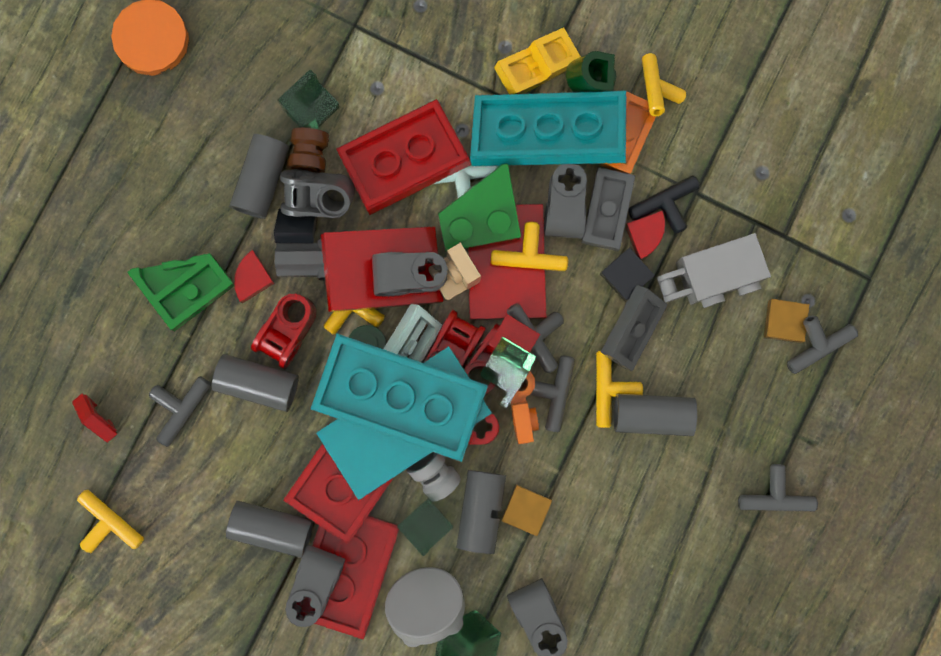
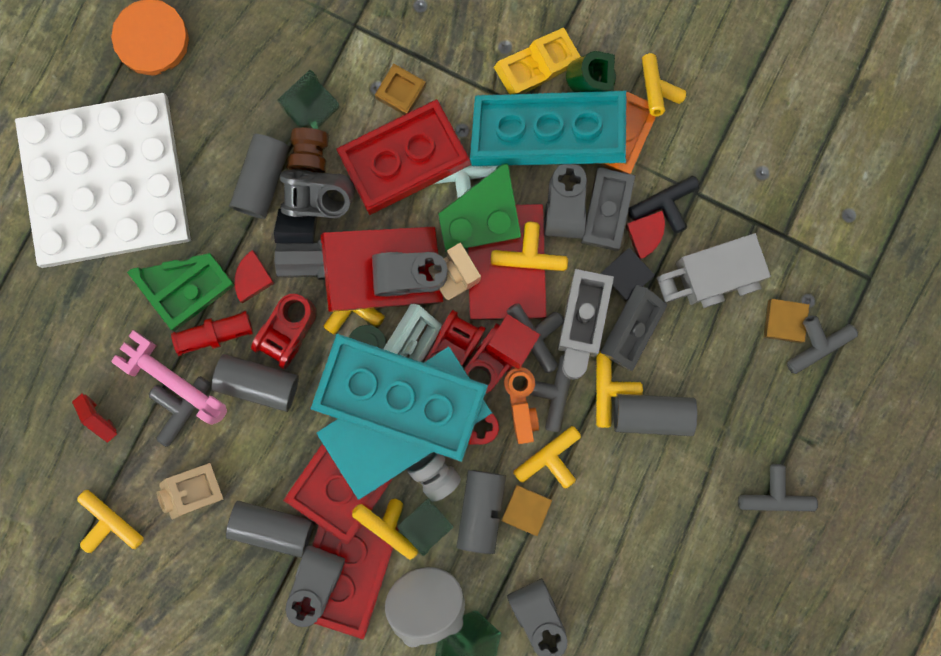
clear green panel [481,337,536,409] -> none
none -> white plate [15,93,191,268]
none -> bright pink hinge [111,330,227,425]
none -> tan bracket [157,463,223,520]
none -> red pin [171,311,253,356]
none -> yellow piece [352,499,419,560]
none -> pearl gold tile [375,63,426,115]
none -> yellow piece [513,426,581,489]
none -> light grey brick [557,269,614,380]

